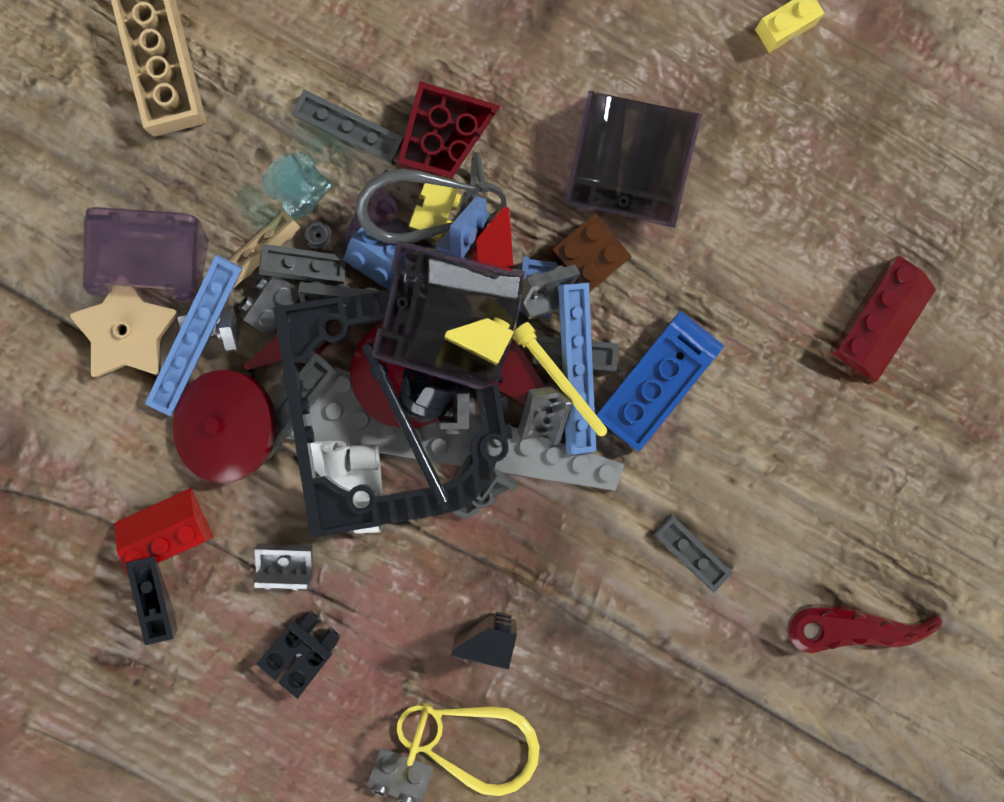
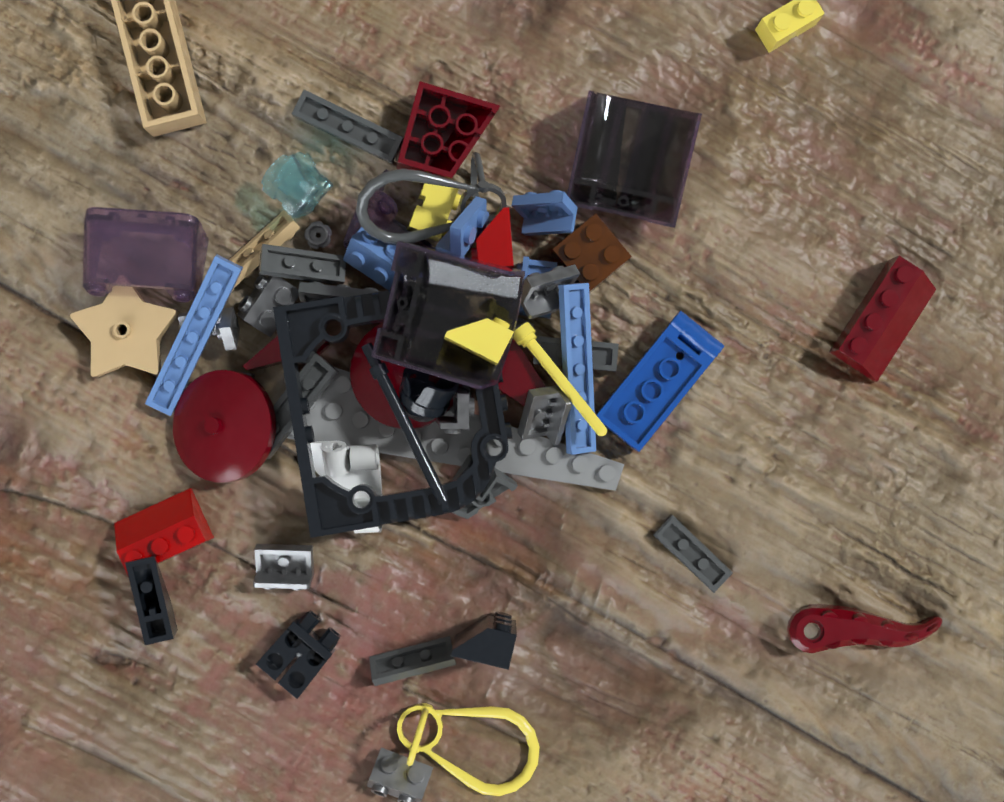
none -> dark grey plate [369,636,456,686]
none -> medium blue bracket [511,190,578,236]

